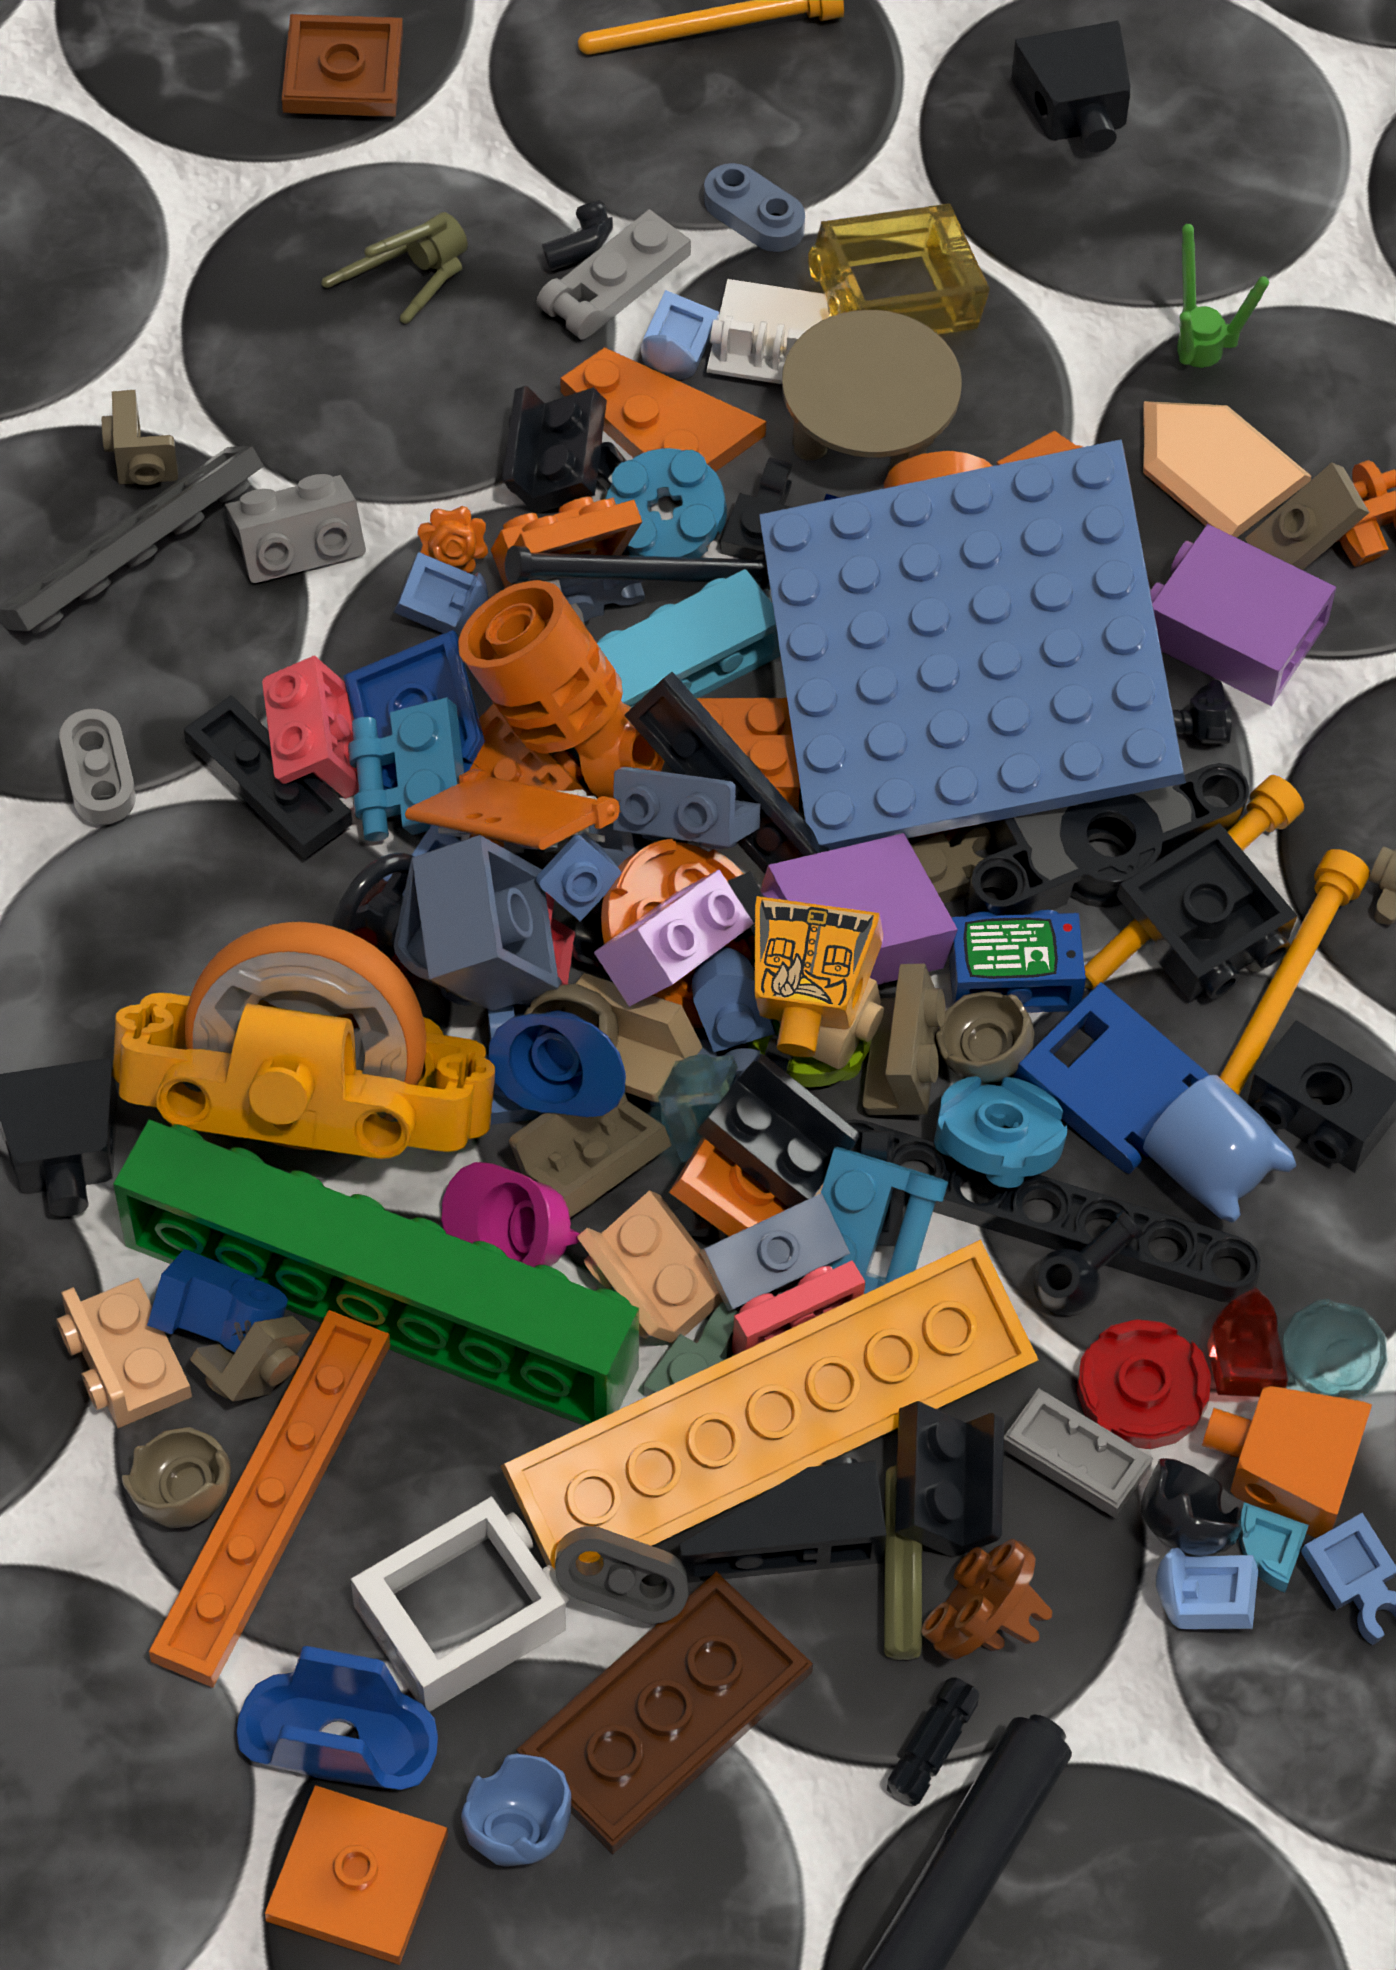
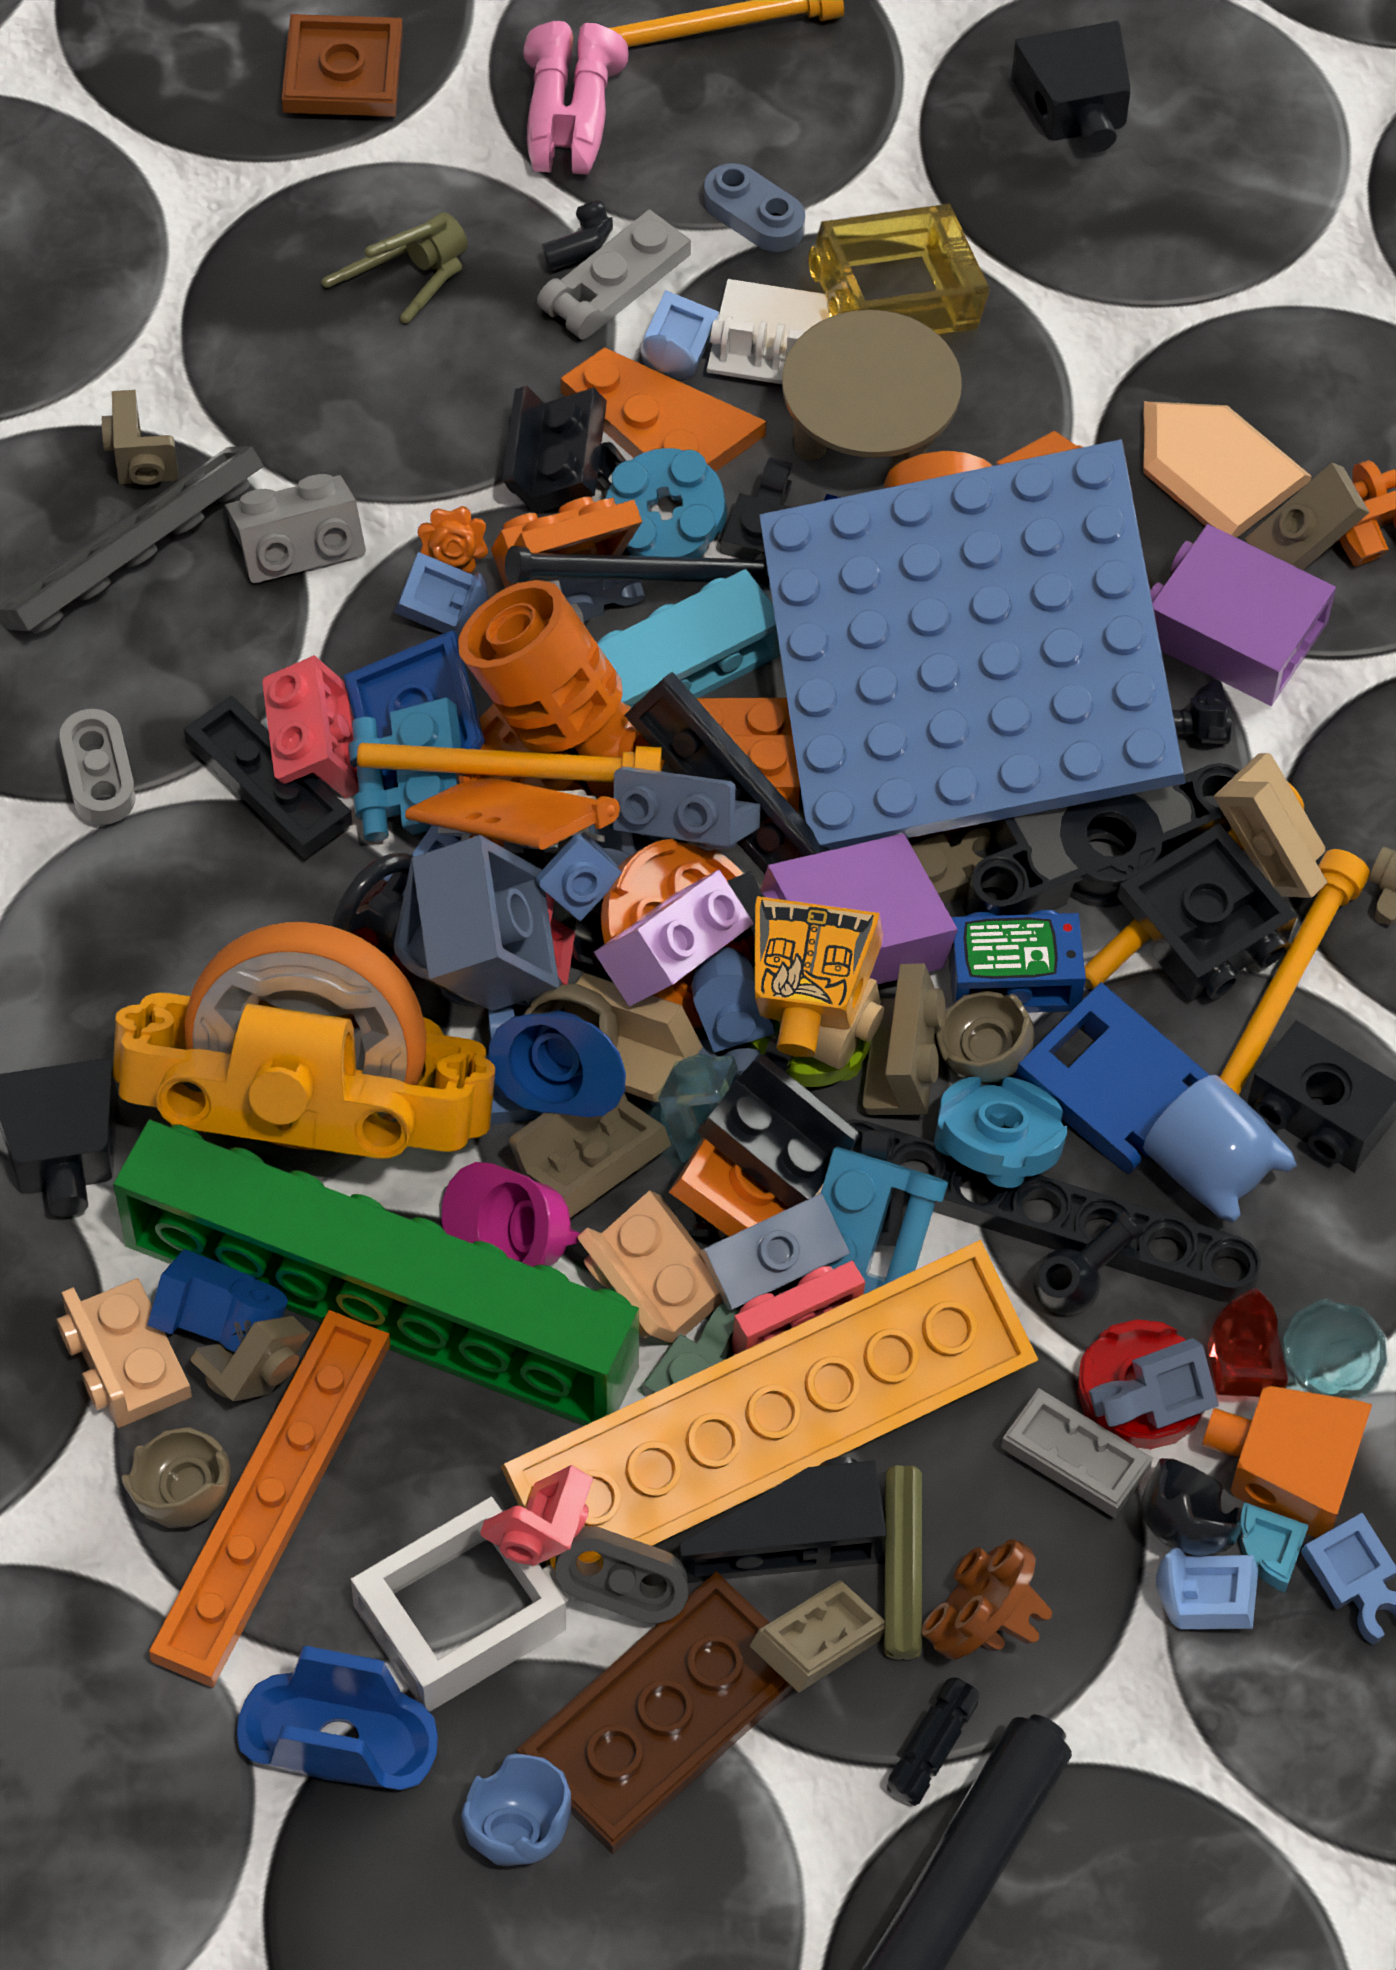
orange plate [265,1785,448,1965] -> none
black bracket [895,1401,1004,1558] -> none
bright green plant [1177,224,1269,368] -> none
none -> light orange piece [357,743,662,782]
none -> coral bracket [480,1465,593,1566]
none -> bright pink piece [523,21,629,175]
none -> dark tan plate [750,1580,885,1693]
none -> sand blue plate [1089,1338,1219,1429]
none -> tan panel [1213,753,1328,898]

